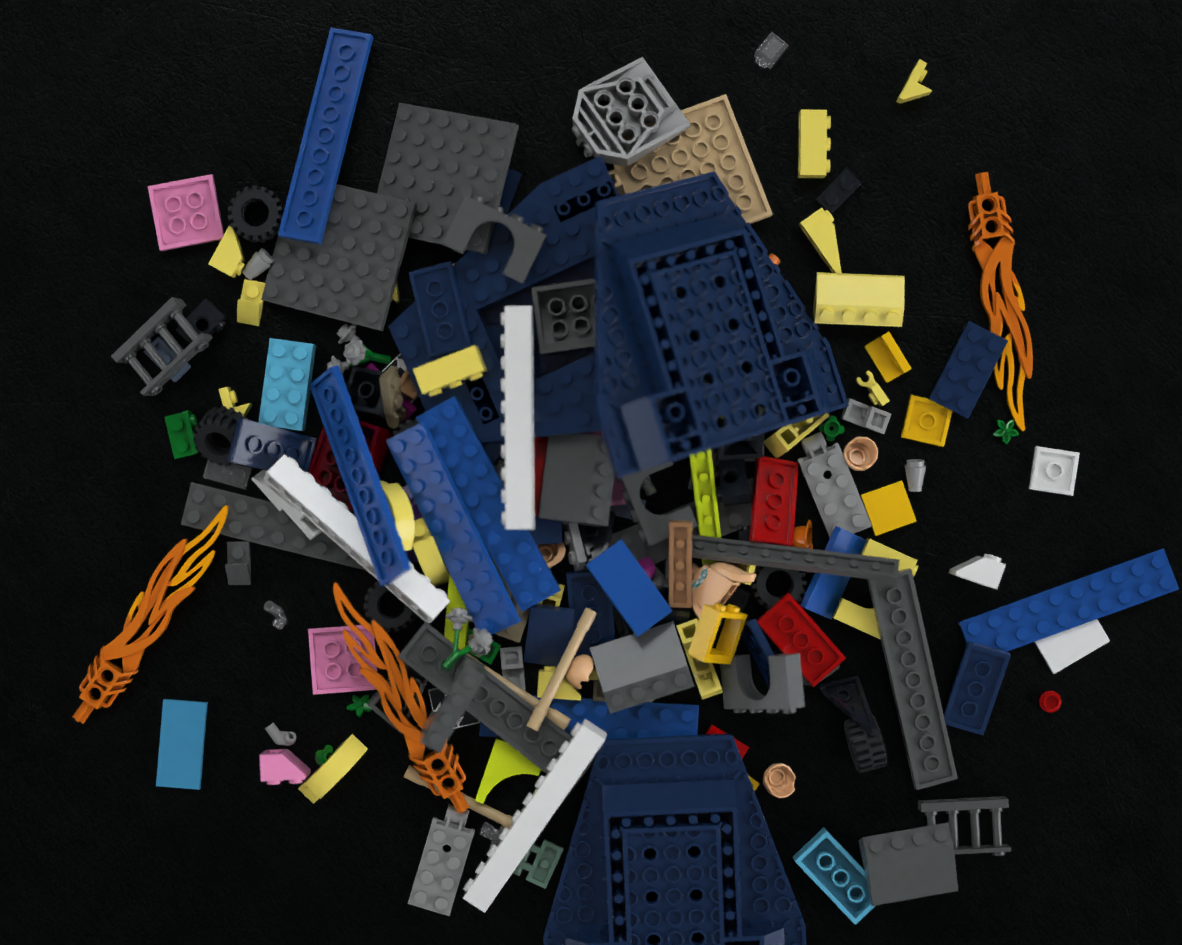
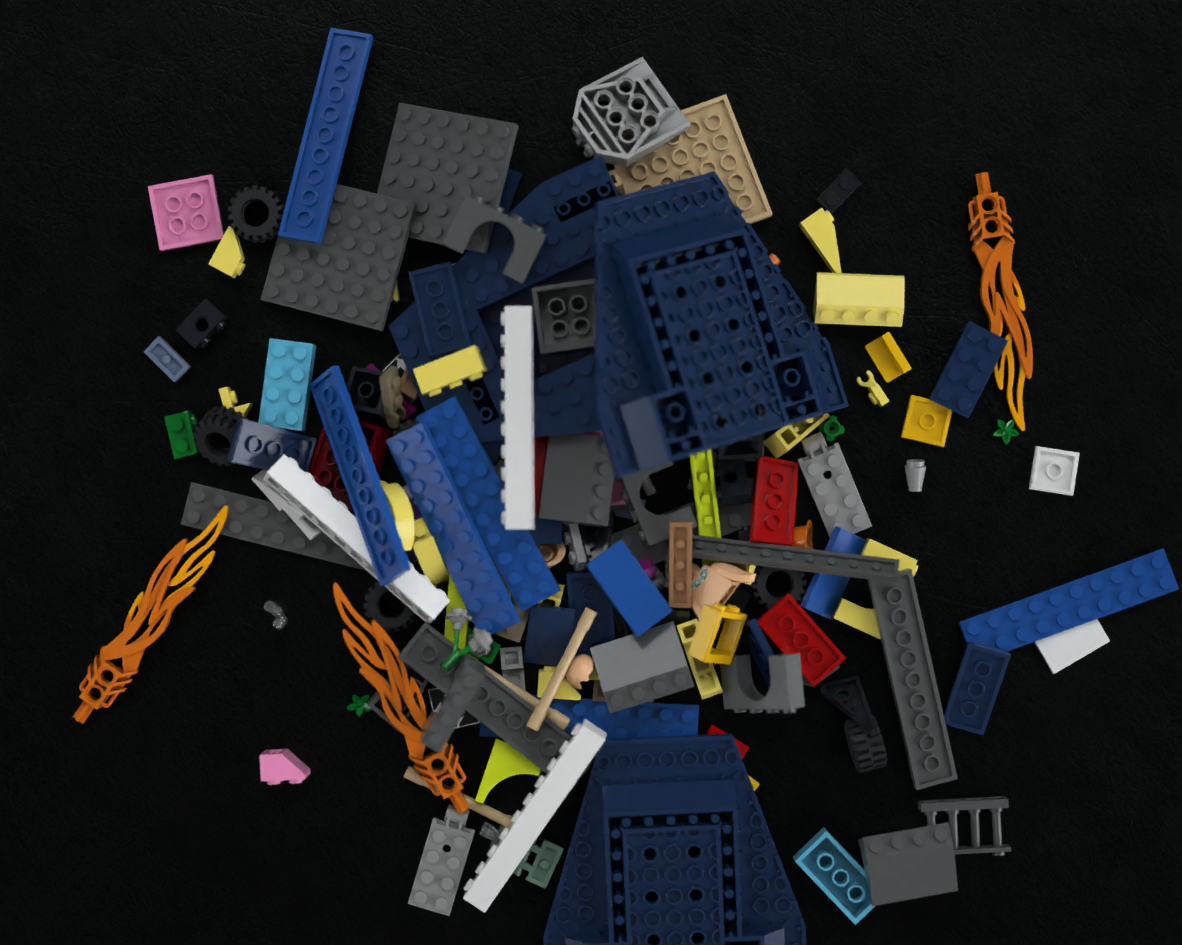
dark grey fence [111,297,213,396] -> none
dark azure tile [156,699,208,790] -> none
clear plate [203,459,252,489] -> none
dark grey slope [225,541,251,585] -> none
light yellow slope [237,279,266,326] -> none
light grey cone [242,248,274,280] -> none
light grey arm [265,722,296,746] -> none
light yellow arch [298,734,368,804] -> none
bright pink plate [308,624,378,694] -> none
green plate [315,745,334,767] -> none
light grey plant [327,323,391,375] -> none
clear brick [754,32,788,69] -> none
light nougat hair [763,763,796,798] -> none
light yellow brick [798,110,831,178] -> none
light grey slope [840,398,891,434] -> none
light nougat hair [843,437,878,471] -> none
yellow tile [860,480,916,536] -> none
light yellow slope [896,59,932,103] -> none
white slope [949,554,1006,589] -> none
red plate [1039,691,1061,713] -> none

